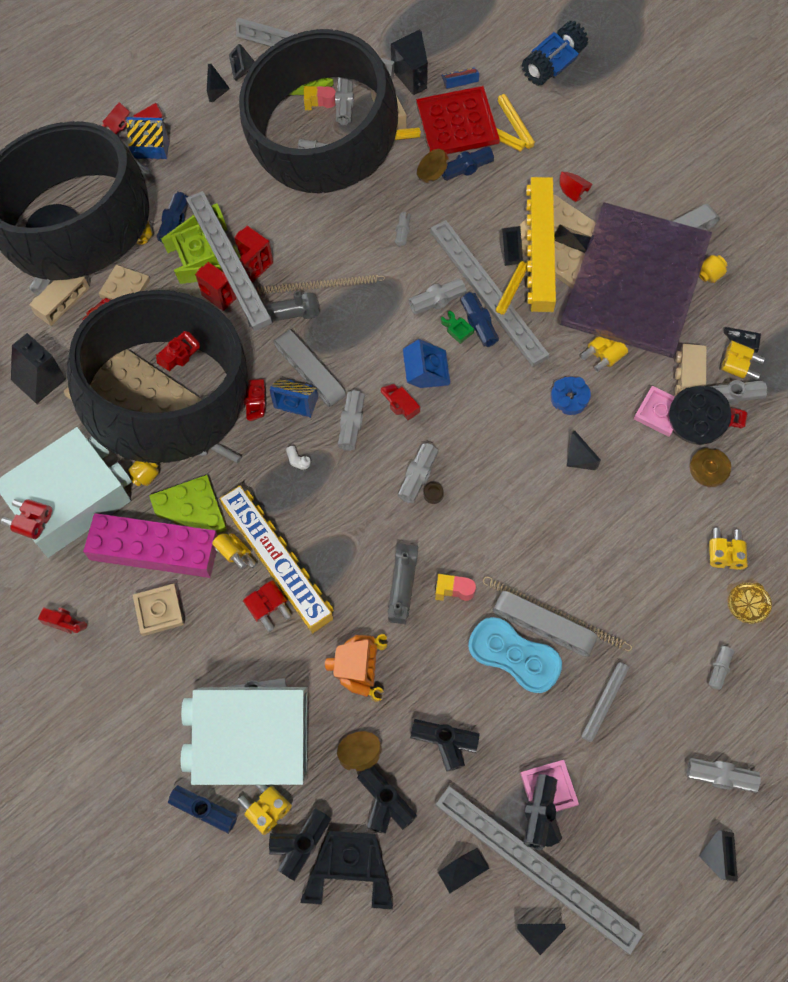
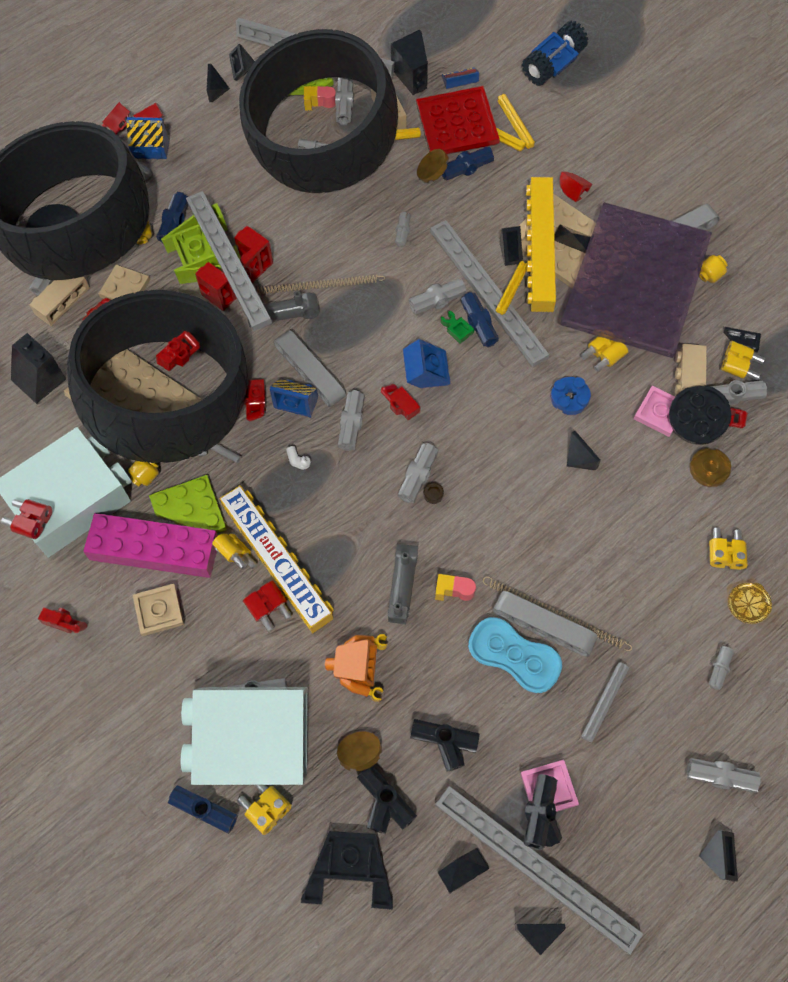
black piece [269,808,332,882] -> none

